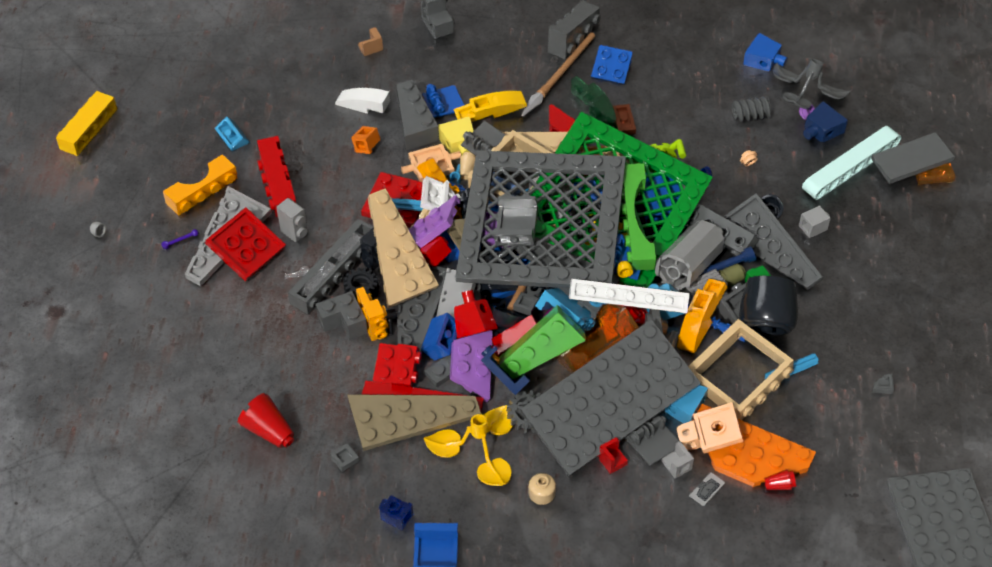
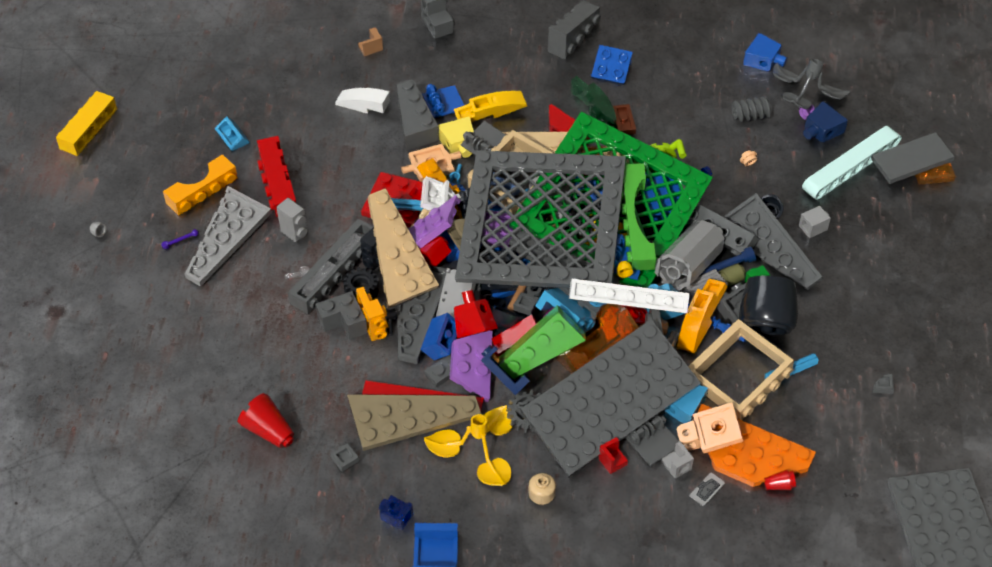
red plate [205,207,286,282] -> none
orange brick [351,126,381,154] -> none
red plate [373,343,422,387] -> none
tan cone [460,152,476,180] -> none
dark grey panel [493,195,538,246] -> none
medium nougat piece [522,33,595,116] -> none

